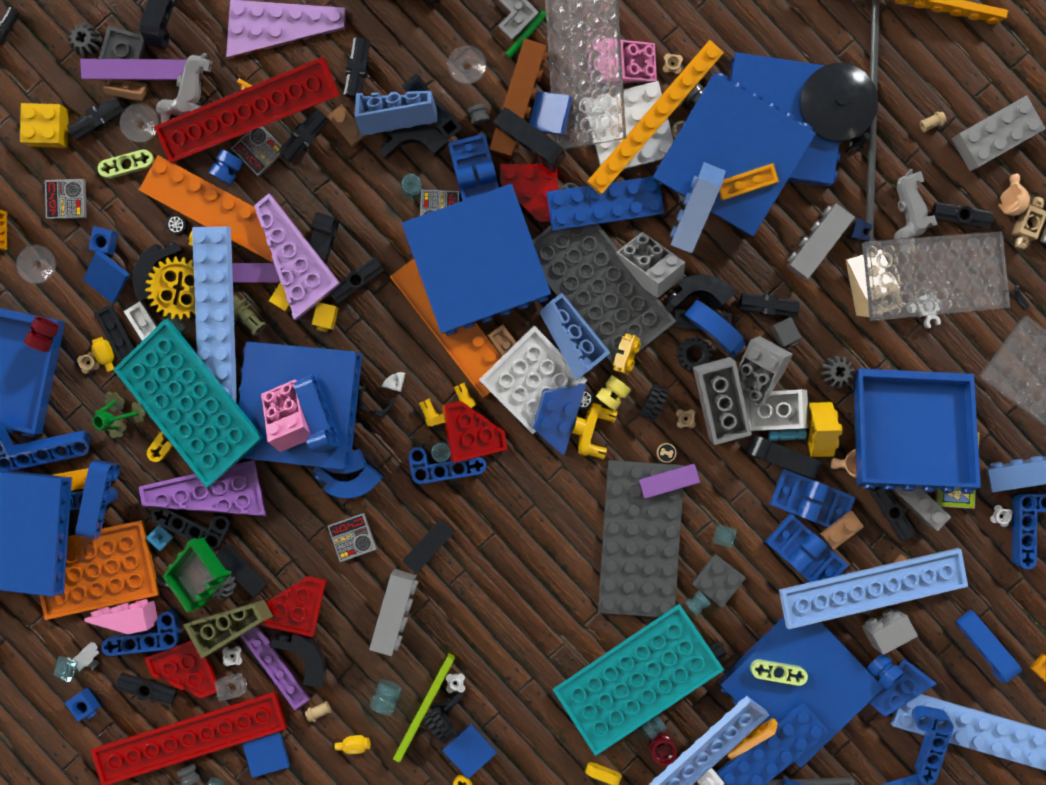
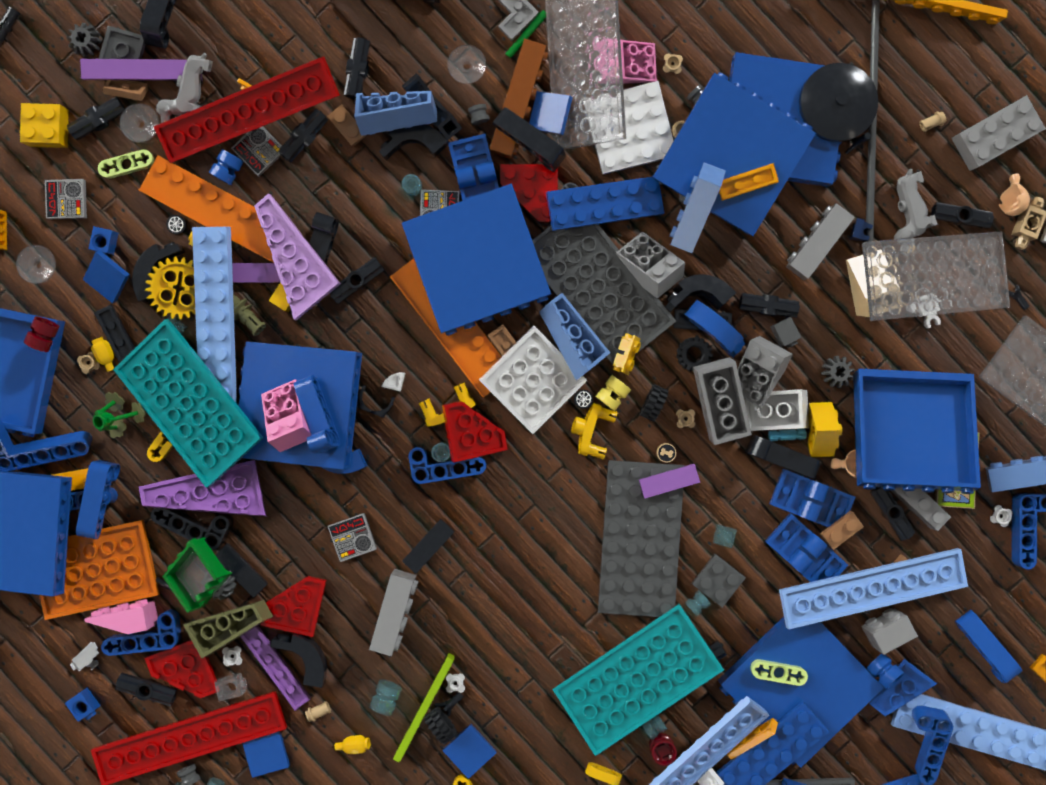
clear light blue plate [53,656,78,682] -> none
white plate [124,302,157,341] -> none
dark azure tile [145,525,174,551] -> none
lavender wing [226,0,346,59] -> none
yellow brick [312,302,339,332] -> none
blue arch [312,465,383,498] -> none
blue wing [532,383,586,455] -> none
light orange plate [586,40,724,195] -> none

